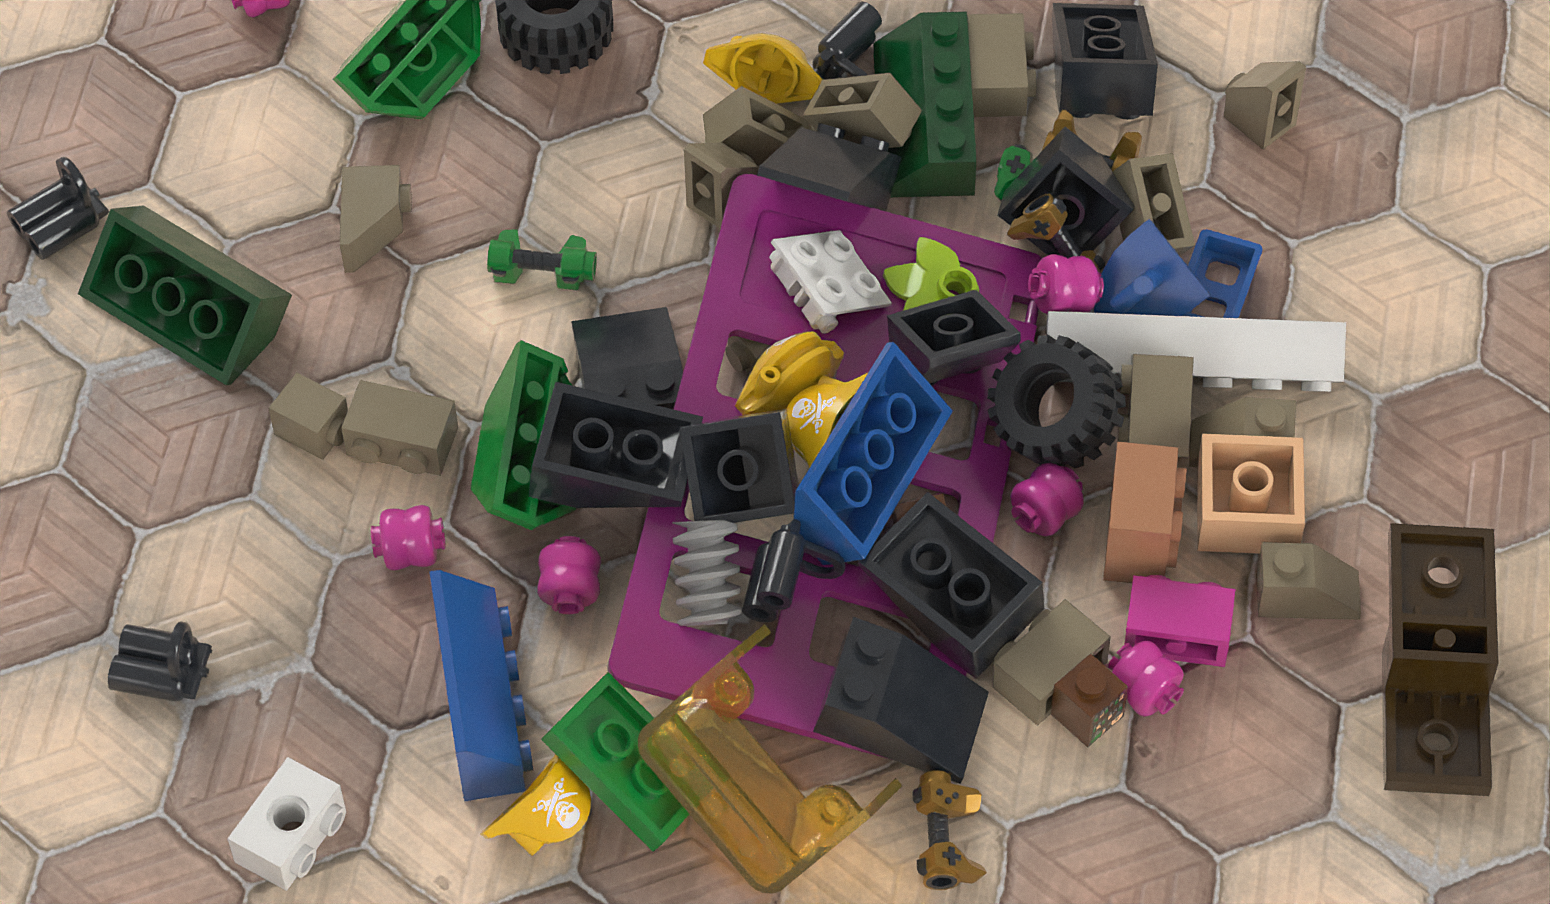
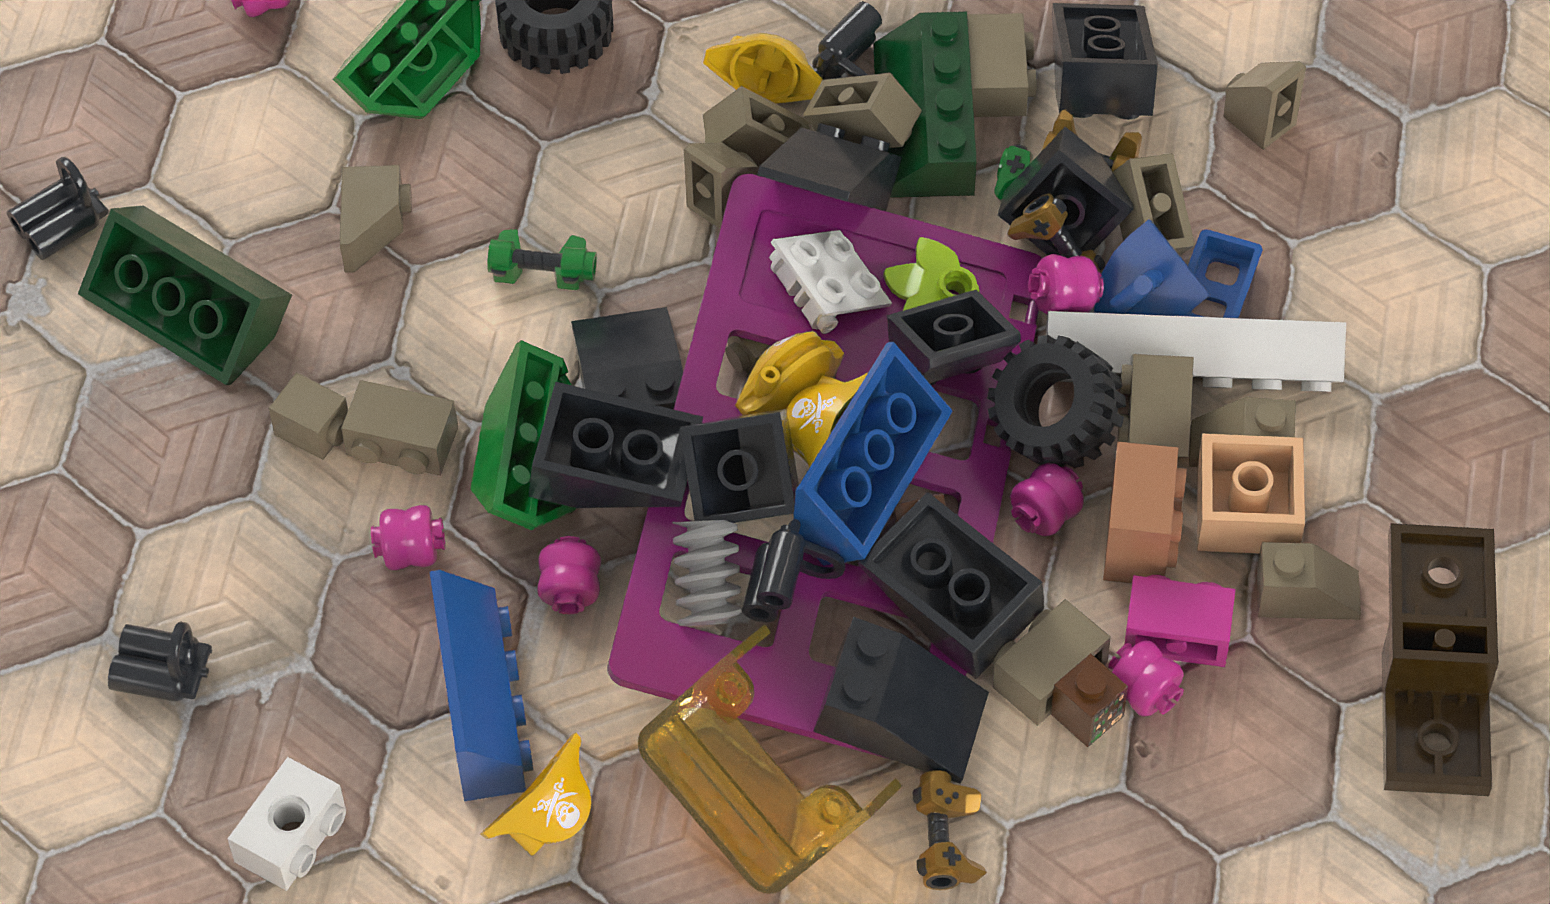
green plate [541,672,719,852] -> none

